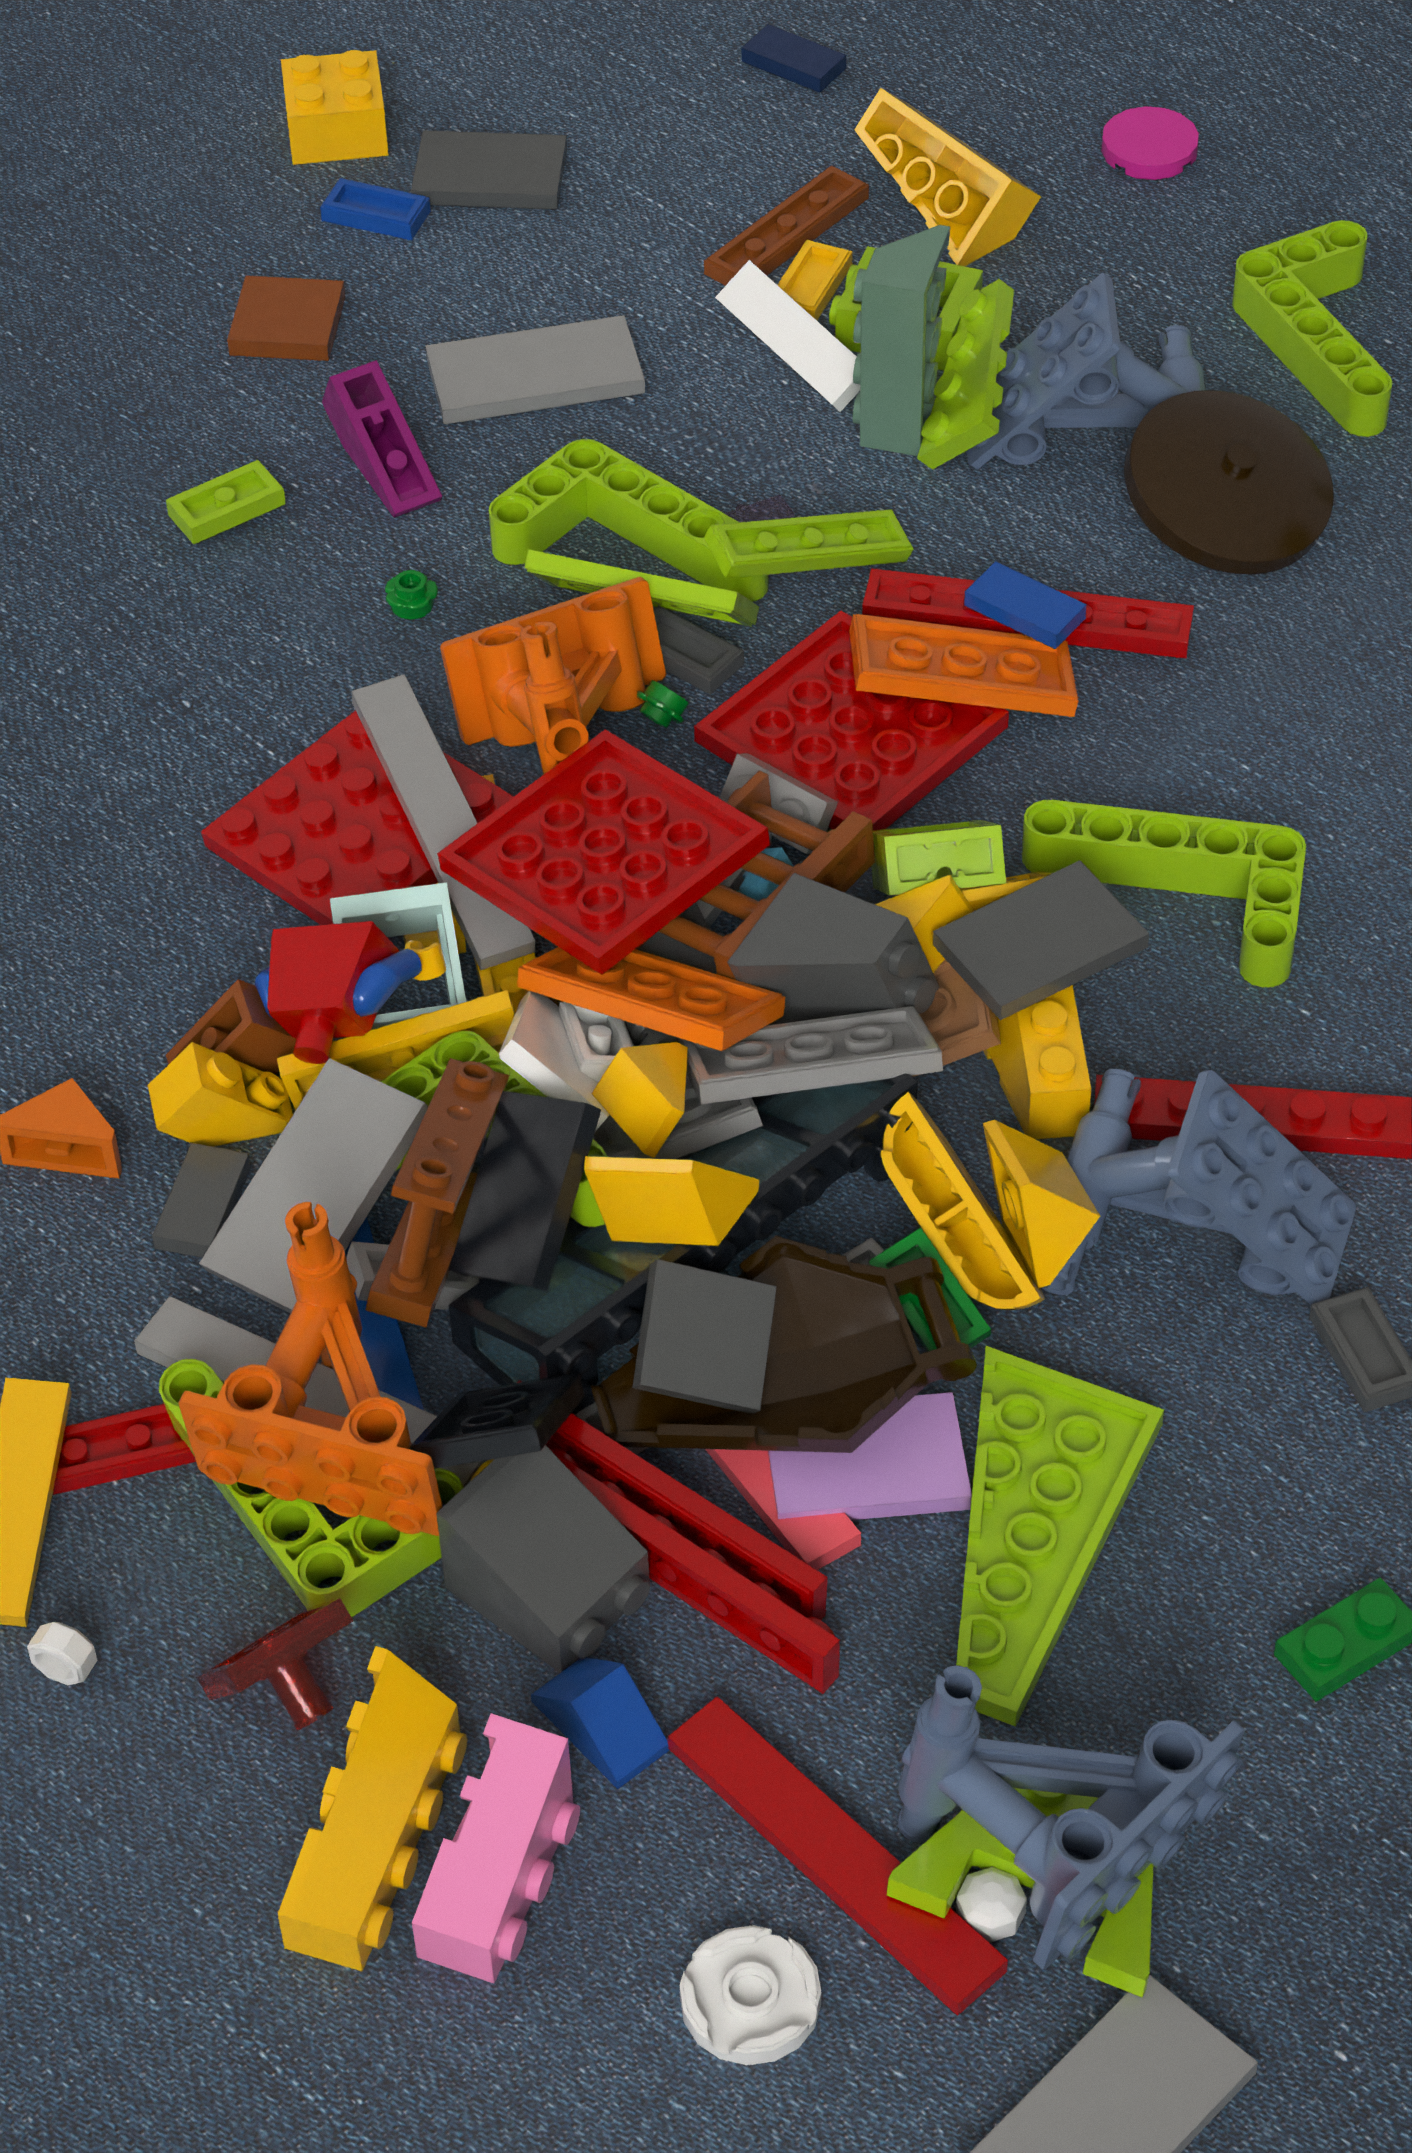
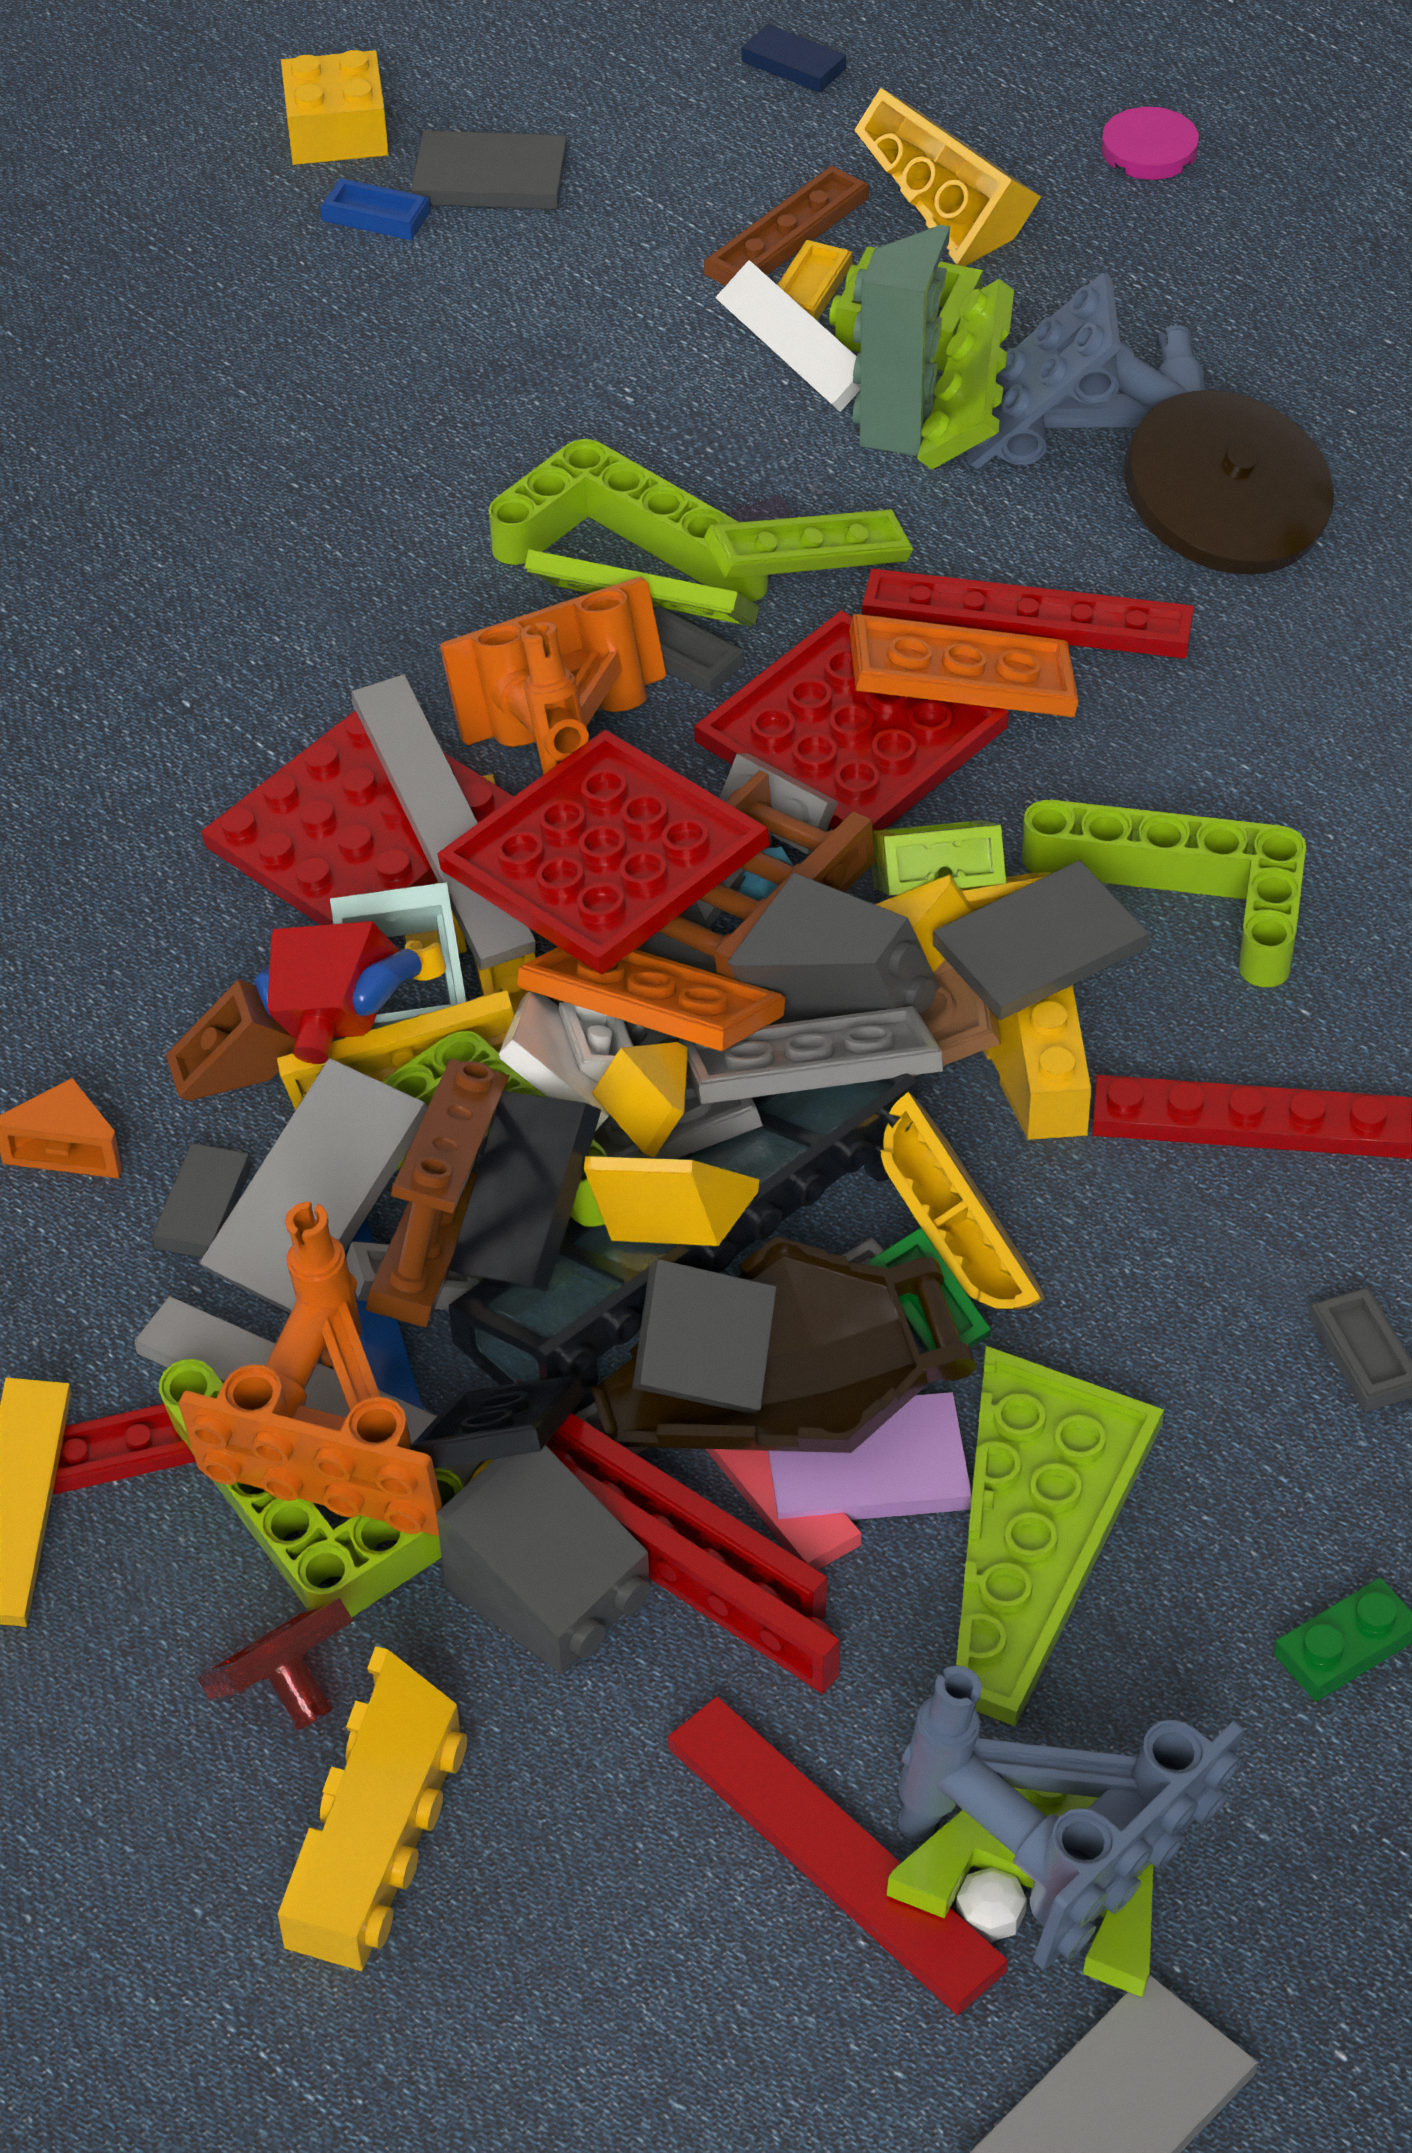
white tile [27,1622,97,1685] -> none
yellow slope [148,1042,293,1147] -> none
lime plate [166,460,286,545] -> none
dark orange tile [227,275,346,361] -> none
magenta slope [322,360,442,518] -> none
green plate [385,570,438,619] -> none
bright pink wedge [412,1713,580,1984] -> none
light grey tile [425,315,645,424] -> none
blue slope [531,1657,669,1789] -> none
green plate [636,680,689,729] -> none
white tile [679,1925,821,2065] -> none
blue tile [964,561,1087,649] -> none
yellow slope [983,1119,1100,1289] -> none
sand blue plate [1042,1069,1356,1305] -> none
lime beam [1232,220,1392,437] -> none

